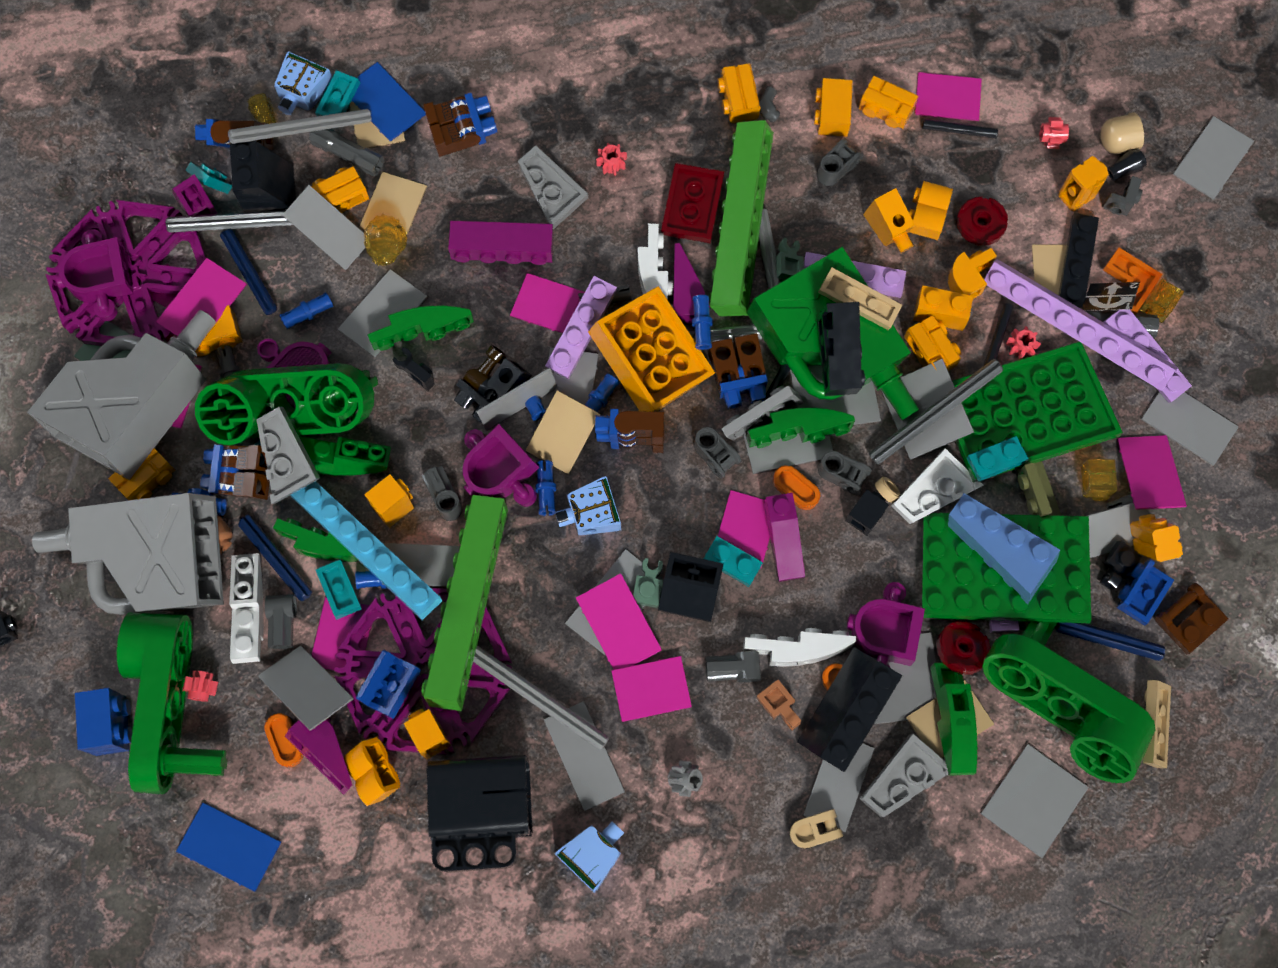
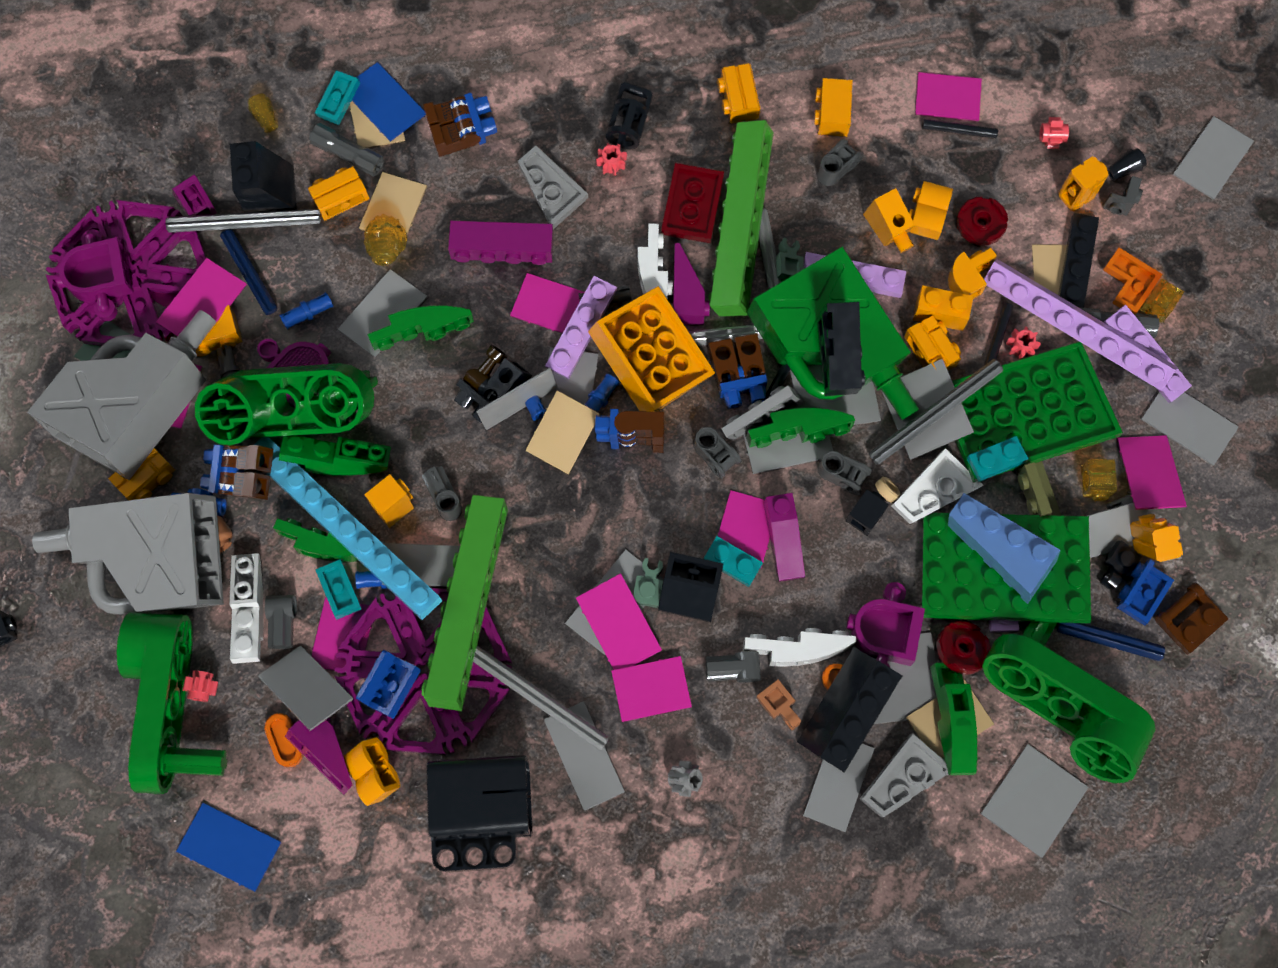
blue brick [75,688,132,756] -> none
teal plate [185,162,232,194] -> none
reddish brown hips [195,119,273,150] -> none
light grey axle [228,109,372,144] -> none
dark blue axle [238,515,312,601] -> none
light grey wing [257,407,320,504] -> none
light blue torso [275,52,332,115] -> none
light grey piece [282,185,371,270] -> none
black plate [392,347,435,391] -> none
light orange brick [404,709,451,760] -> none
magenta piece [463,424,540,507] -> none
blue pin [535,460,557,516] -> none
light blue torso [555,476,621,535] -> none
light blue torso [555,822,624,893] -> none
blue pin [692,295,713,350] -> none
dark grey arm [759,86,780,122] -> none
orange tile [773,465,820,510] -> none
tan plate [790,809,843,848] -> none
tan plate [818,268,902,330] -> none
light orange brick [859,76,919,129] -> none
black sticker [1082,282,1140,311] -> none
tan helmet [1100,112,1144,154] -> none
tan plate [1143,680,1171,768] -> none
none -> black piece [606,82,652,149]

